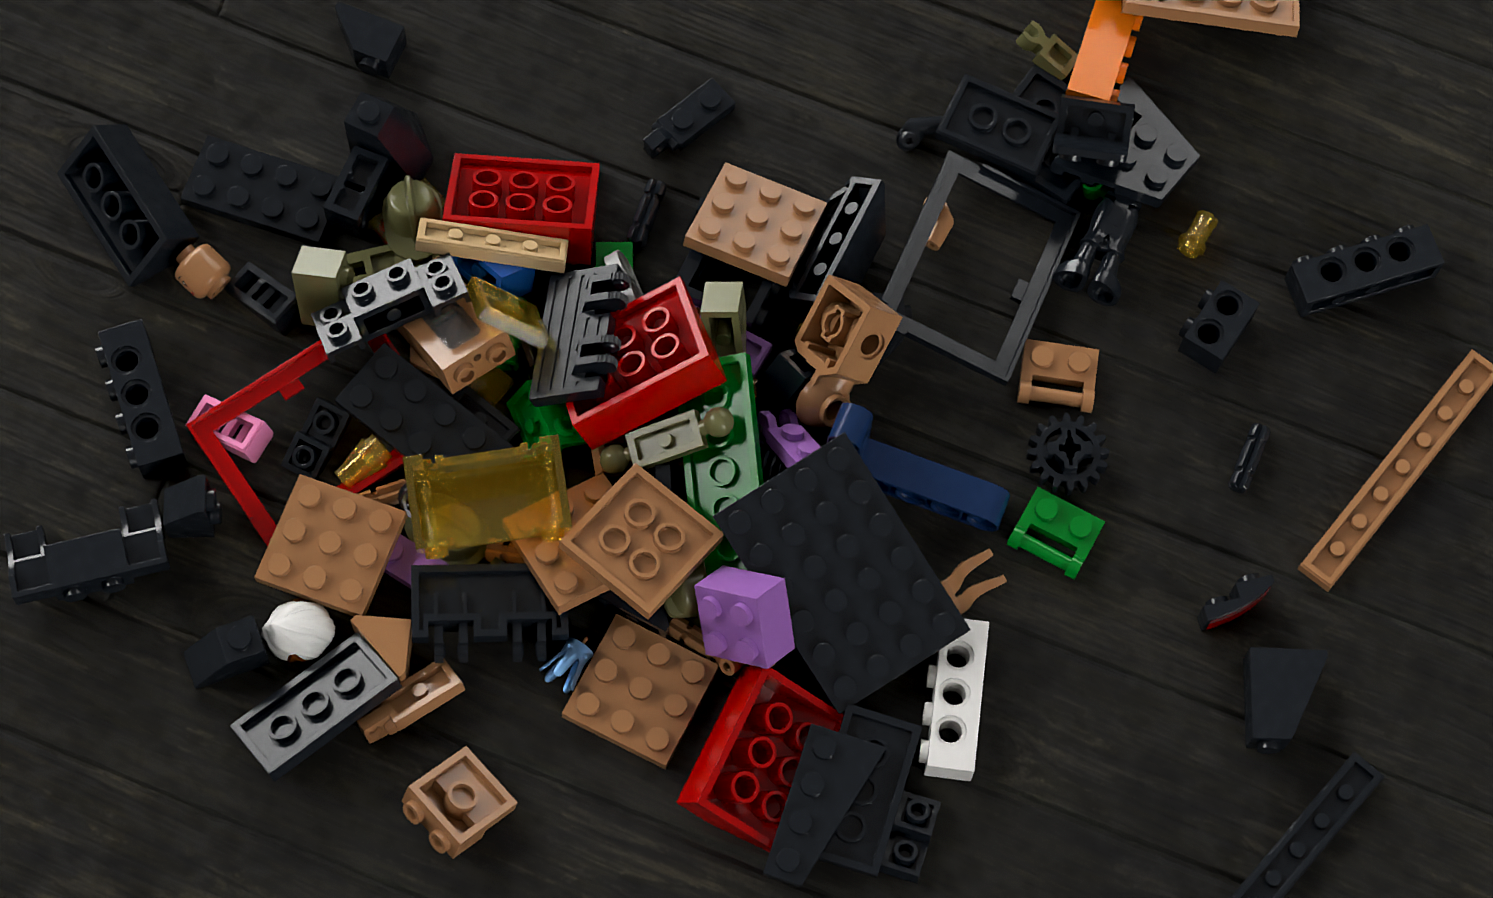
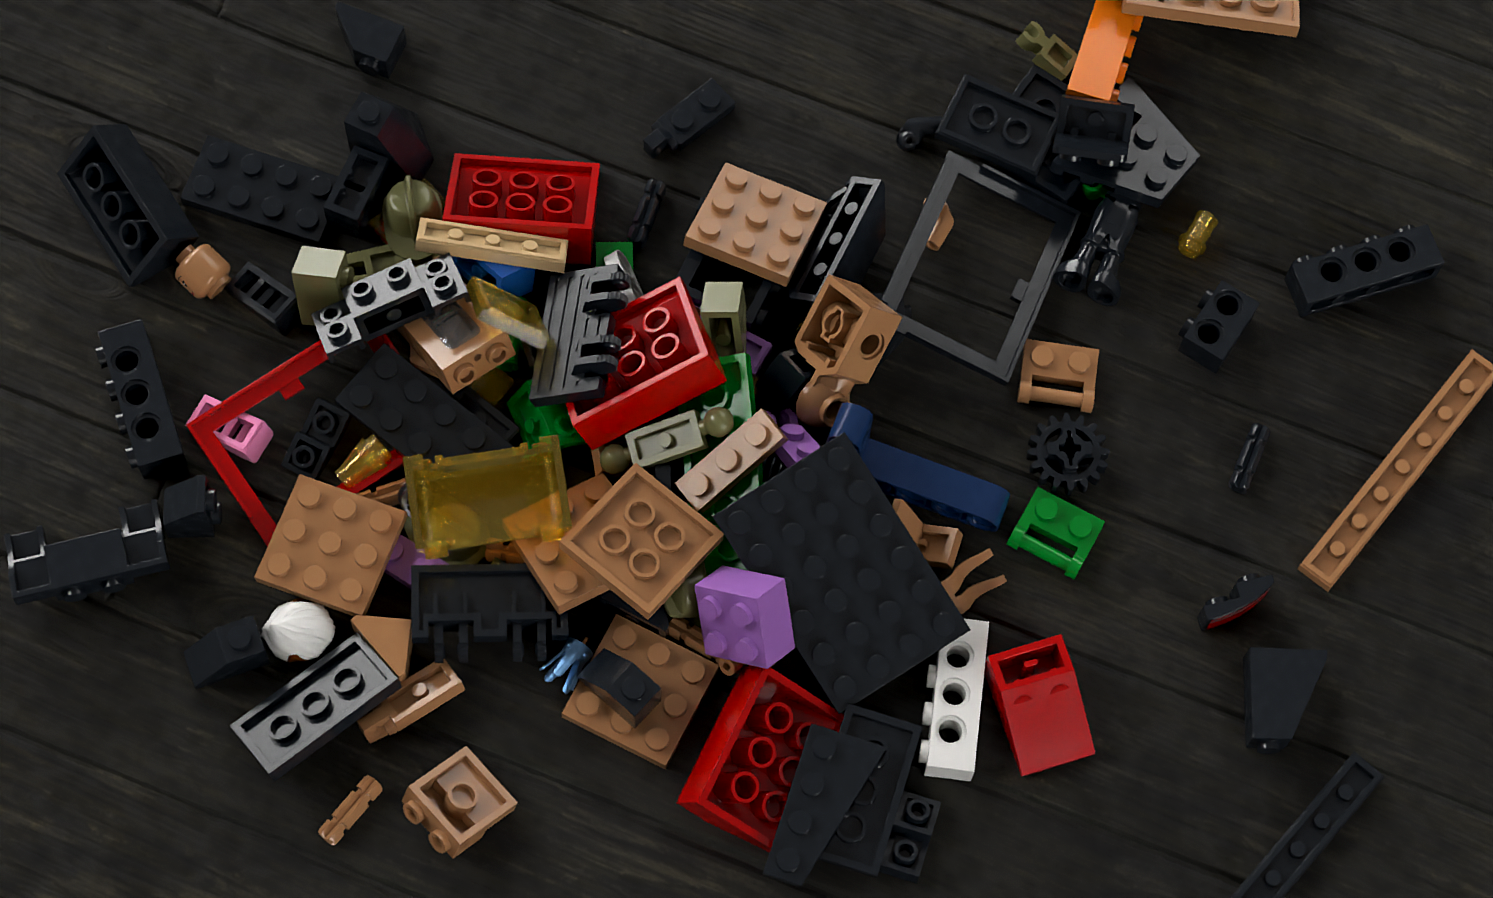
none -> medium nougat axle [318,775,382,845]
none -> black slope [577,648,661,729]
none -> medium nougat plate [675,408,788,514]
none -> medium nougat bracket [892,498,963,569]
none -> red slope [984,634,1095,777]

